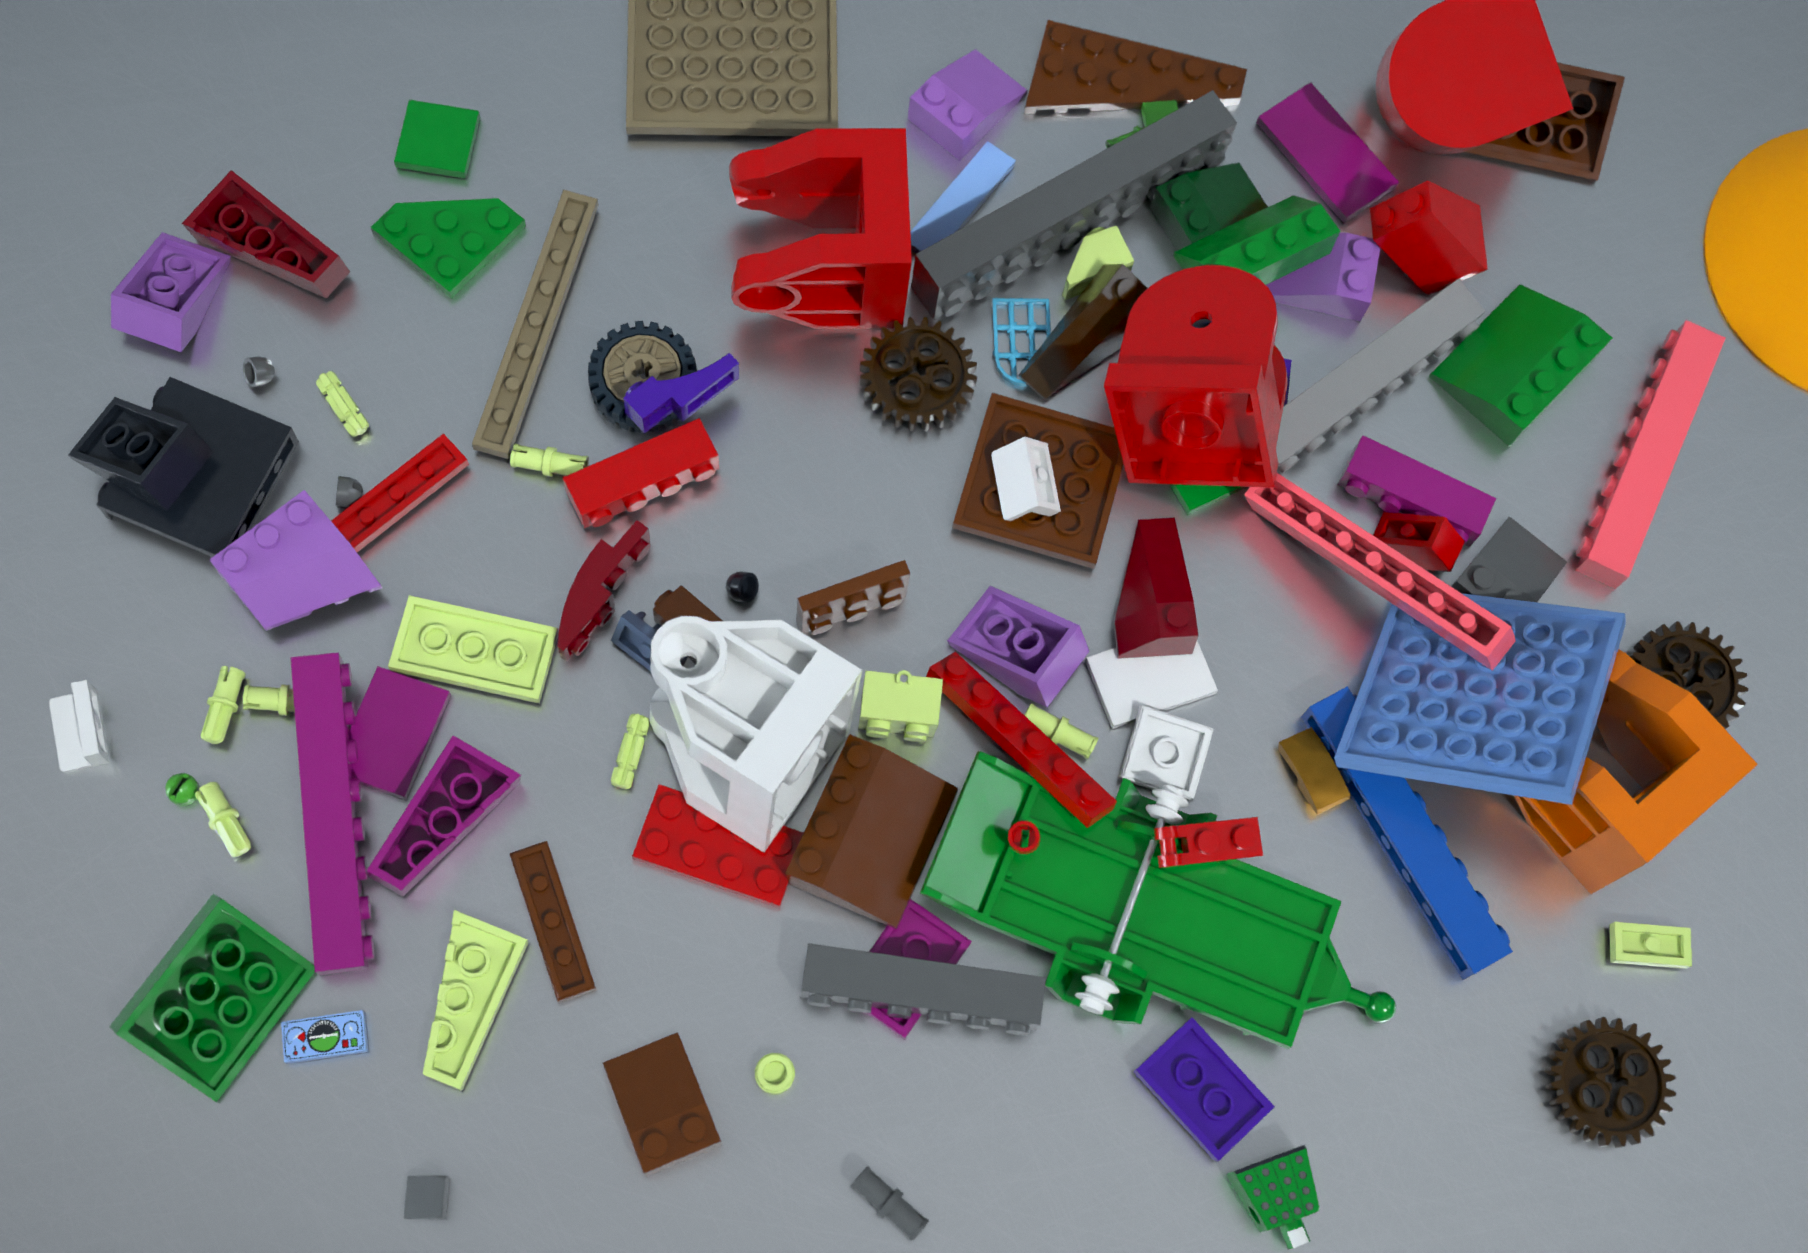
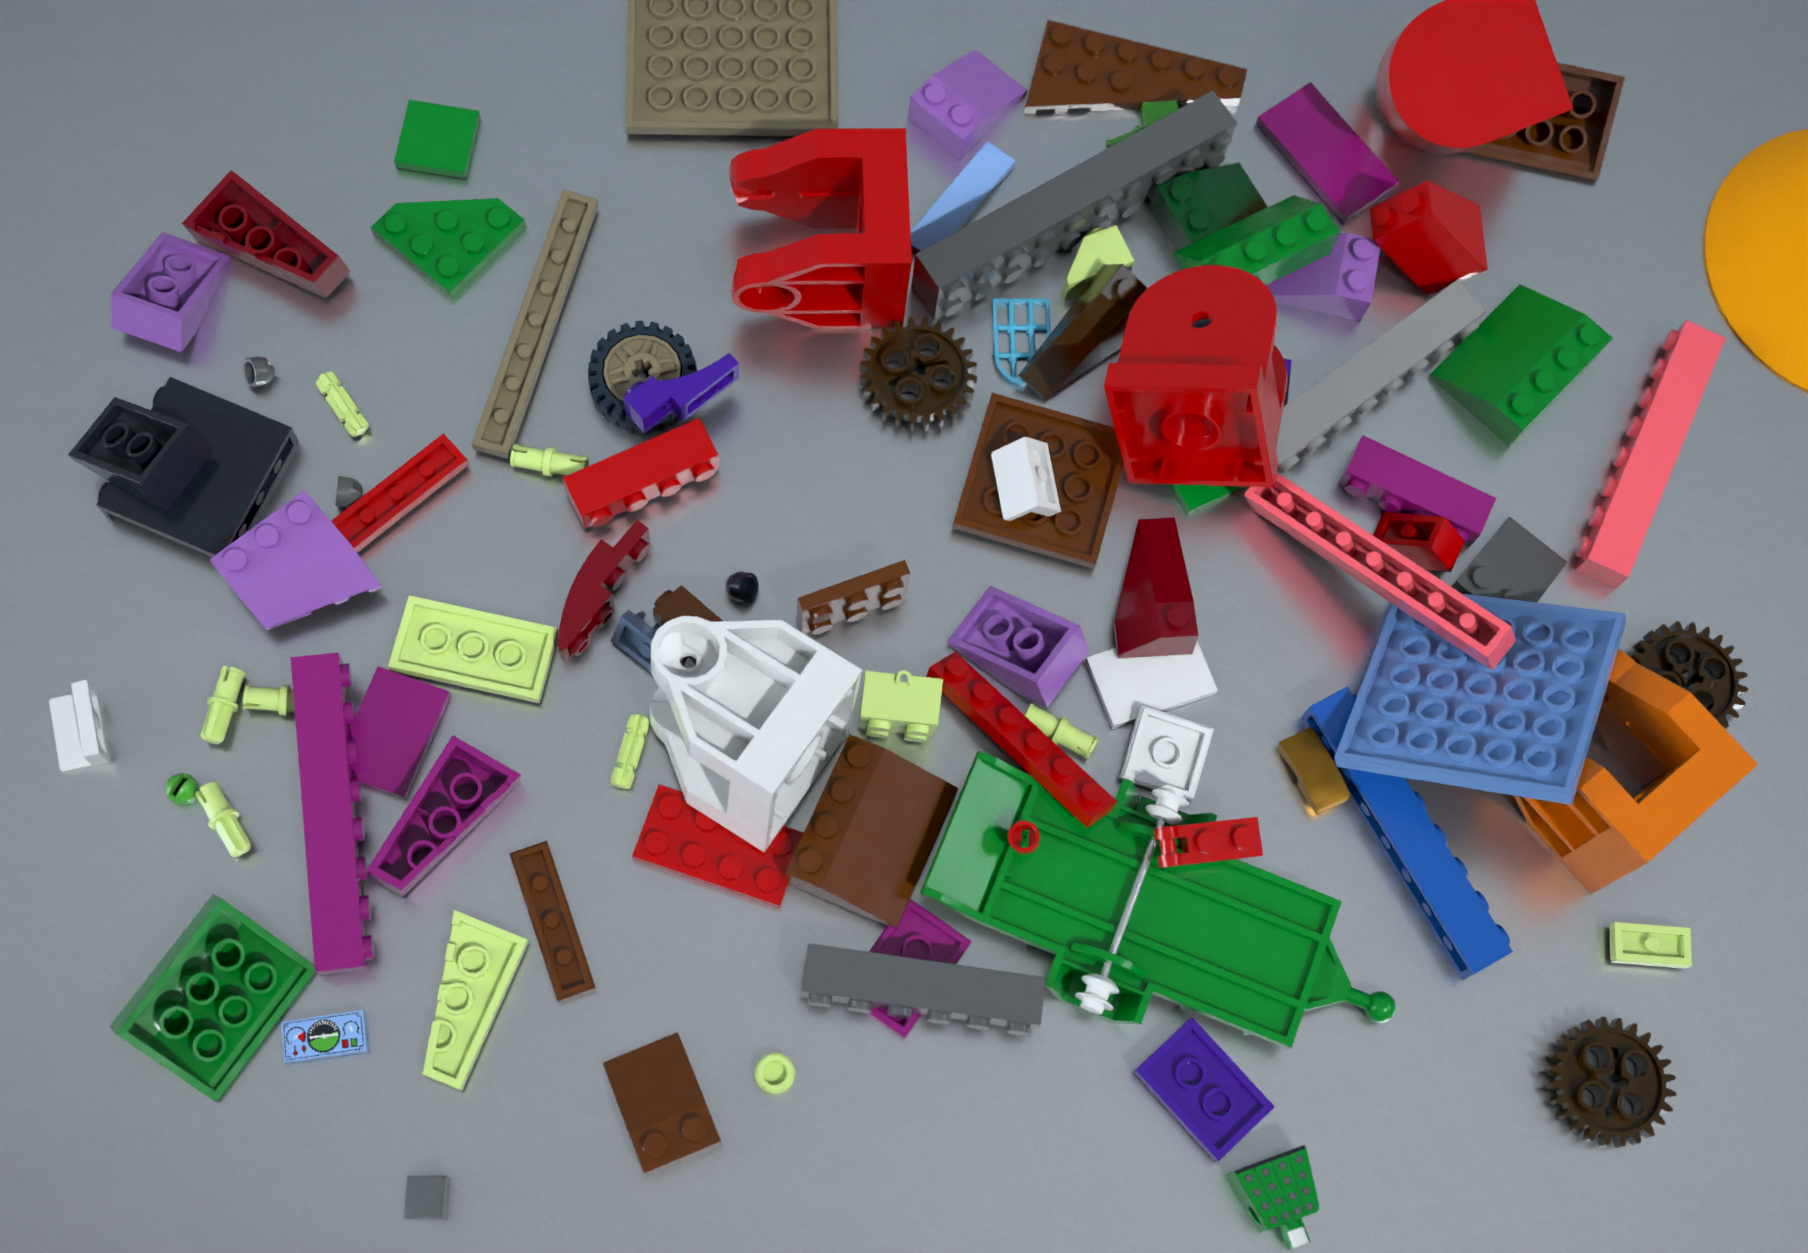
dark grey pin [851,1166,929,1241] -> none

